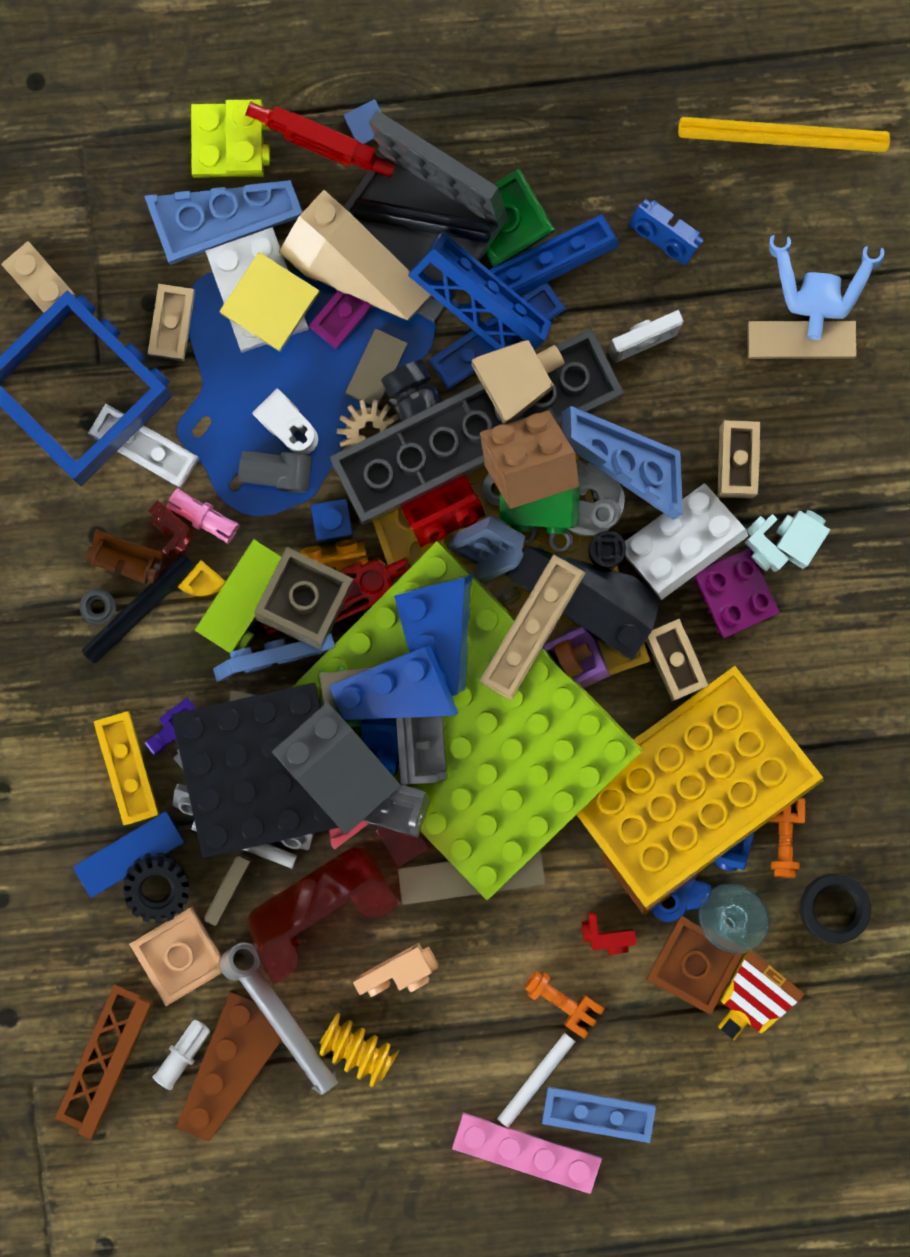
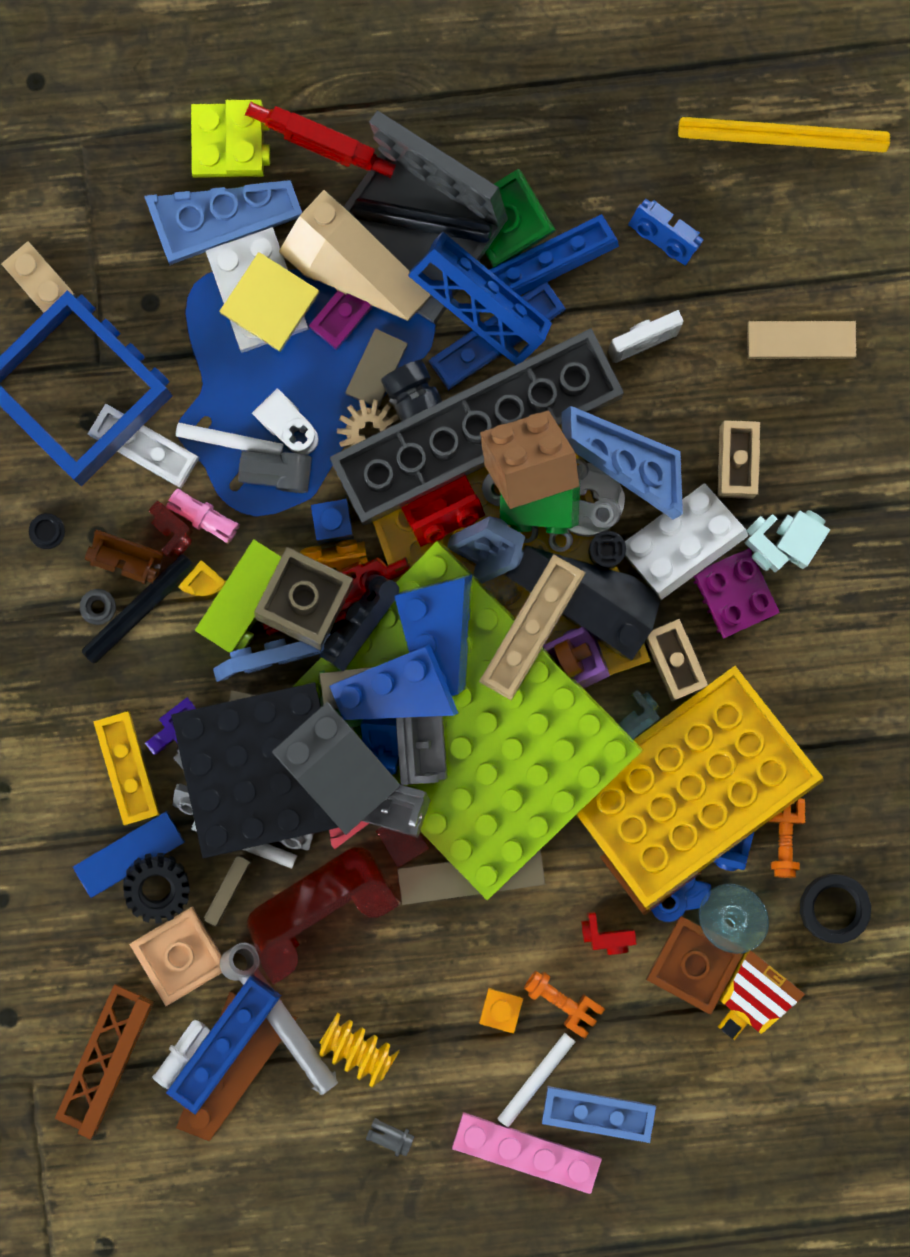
tan plate [147,284,195,361] -> none
medium blue tile [343,99,382,145] -> none
light nougat plate [353,943,439,997] -> none
tan torso [472,340,565,424] -> none
light blue piece [769,235,884,340] -> none
none -> black plate [29,513,65,549]
none -> blue tile [166,974,282,1115]
none -> white bar [176,423,284,455]
none -> black plate [319,574,399,671]
none -> dark grey pin [366,1118,415,1157]
none -> light orange plate [479,988,524,1034]
none -> clear light blue bracket [618,690,660,739]

